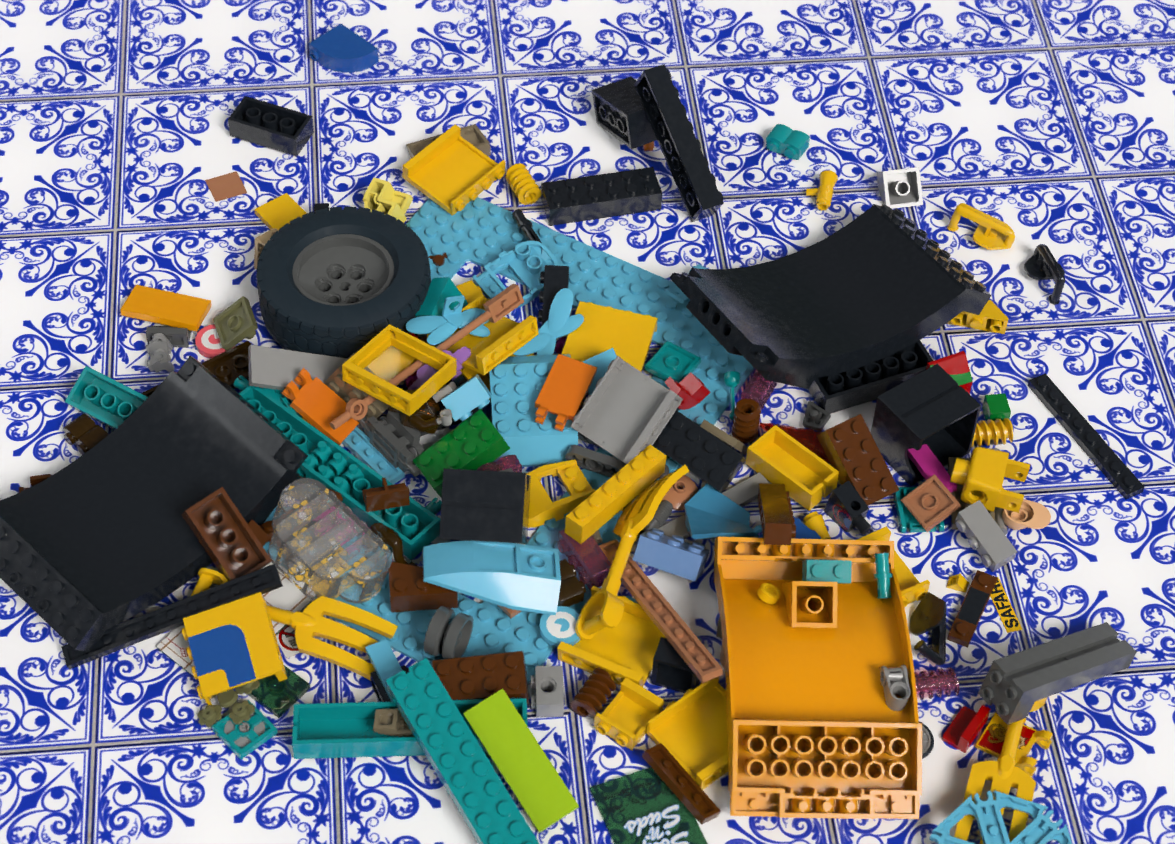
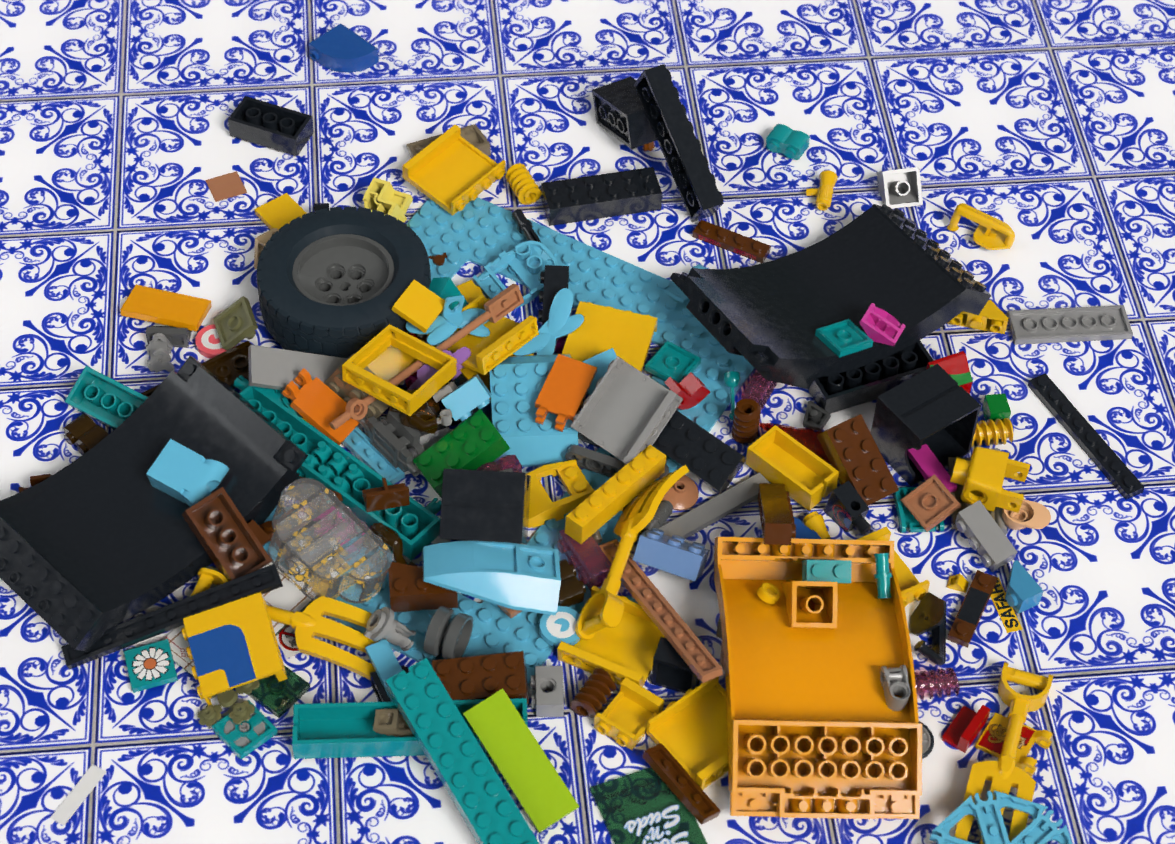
dark azure panel [684,484,762,539] -> none
dark tan tile [700,420,748,455] -> none
dark grey brick [978,622,1137,725] -> none
black piece [1023,244,1065,305] -> none
none -> white sticker [50,764,107,826]
none -> tile [124,639,178,693]
none -> medium azure piece [146,439,229,507]
none -> light grey piece [364,607,416,651]
none -> yellow tile [391,279,445,333]
none -> reddish brown plate [692,220,771,263]
none -> teal tile [815,319,874,358]
none -> dark pink slope [859,303,906,346]
none -> dark azure slope [1005,560,1044,614]
none -> light grey tile [1006,305,1133,345]

